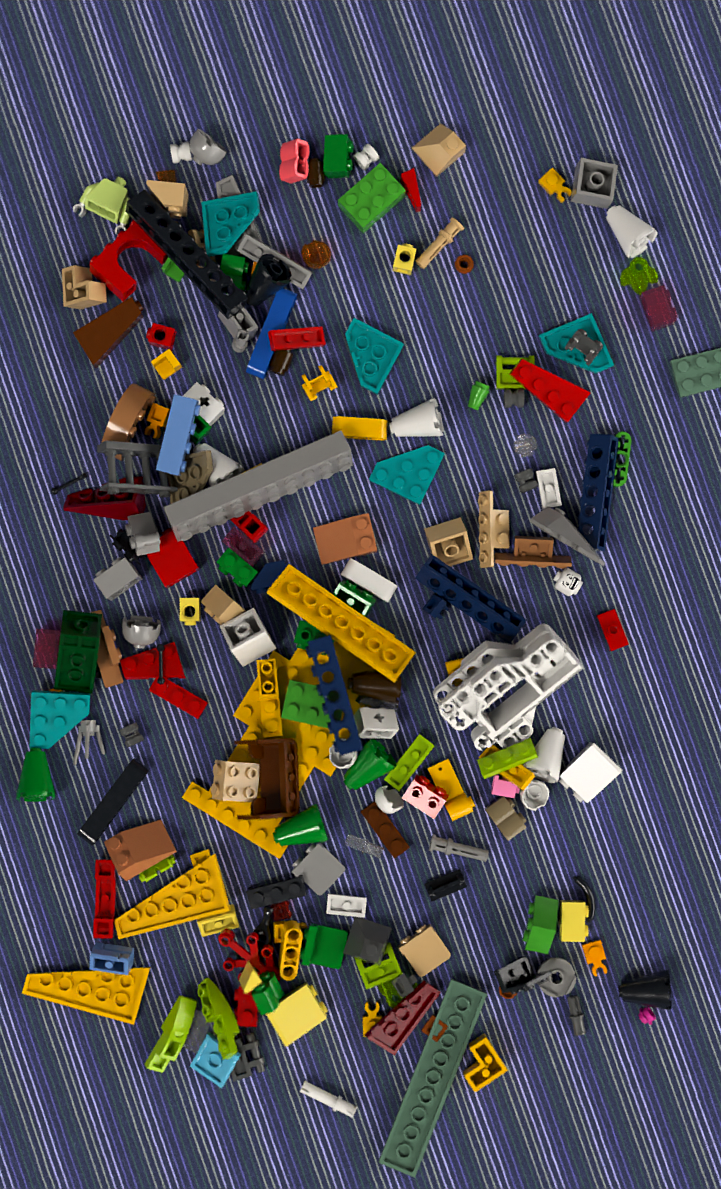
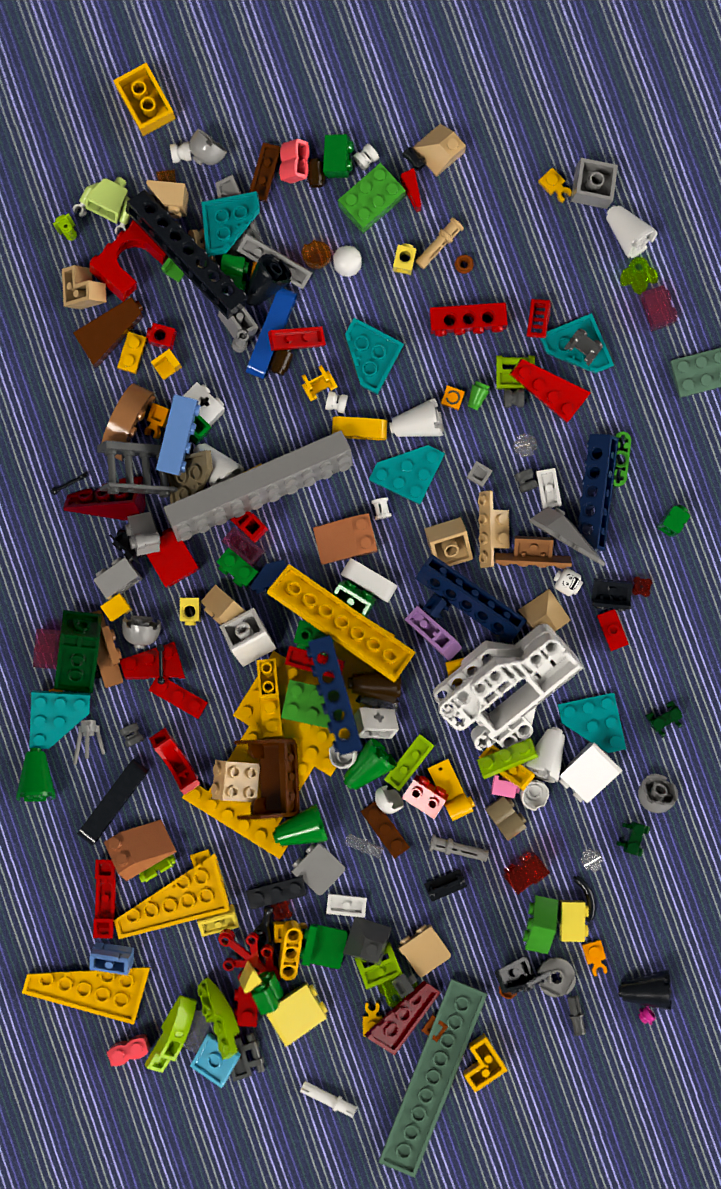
none -> lime hinge [53,213,77,241]
none -> yellow panel [100,593,132,622]
none -> coral brick [107,1034,151,1066]
none -> yellow brick [113,63,176,136]
none -> yellow plate [117,332,147,374]
none -> red arch [149,728,200,795]
none -> reddish brown plate [249,142,281,203]
none -> red plate [284,646,345,678]
none -> white wheel [325,391,348,414]
none -> white hair [333,245,362,277]
none -> white bush [371,497,392,520]
none -> black pin [402,147,426,171]
none -> lavender slope [404,606,462,661]
none -> red brick [429,302,508,337]
none -> light orange tile [441,385,465,410]
none -> light grey plate [466,461,493,488]
none -> clear red brick [502,851,550,895]
none -> tan slope [518,589,571,631]
none -> red slope [527,299,552,338]
none -> teal plate [557,693,626,753]
none -> clear gear [579,848,603,873]
none -> black bracket [591,578,633,611]
none -> dark green piece [616,821,650,857]
none -> clear red plate [632,577,652,597]
none -> light grey cylinder [638,774,678,813]
none -> dark green piece [645,701,683,738]
none -> green brick [657,504,690,537]

